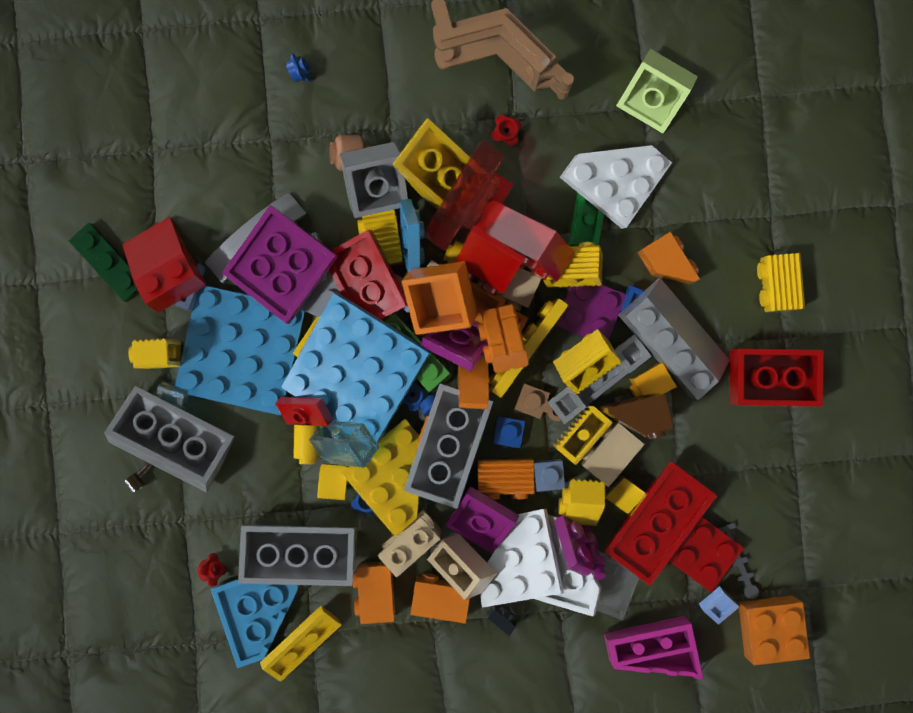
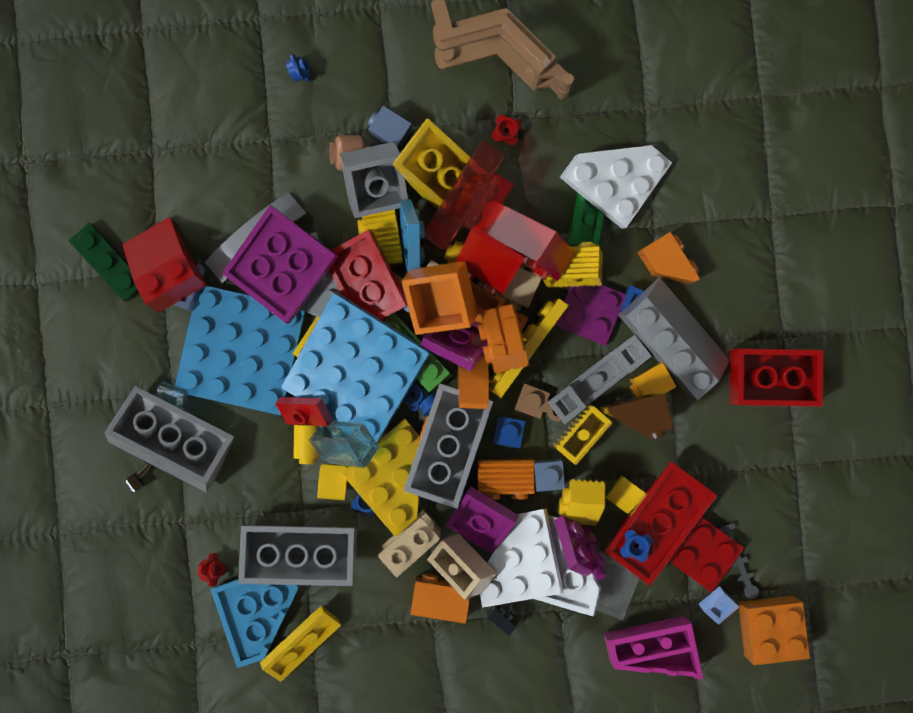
yellow brick [128,338,182,369] -> none
orange brick [353,561,396,624] -> none
yellow brick [553,329,621,394] -> none
tan brick [580,421,644,487] -> none
yellowish green slope [616,49,698,133] -> none
yellow brick [757,253,805,312] -> none
none -> sand blue brick [368,106,412,150]
none -> blue plate [620,530,652,562]

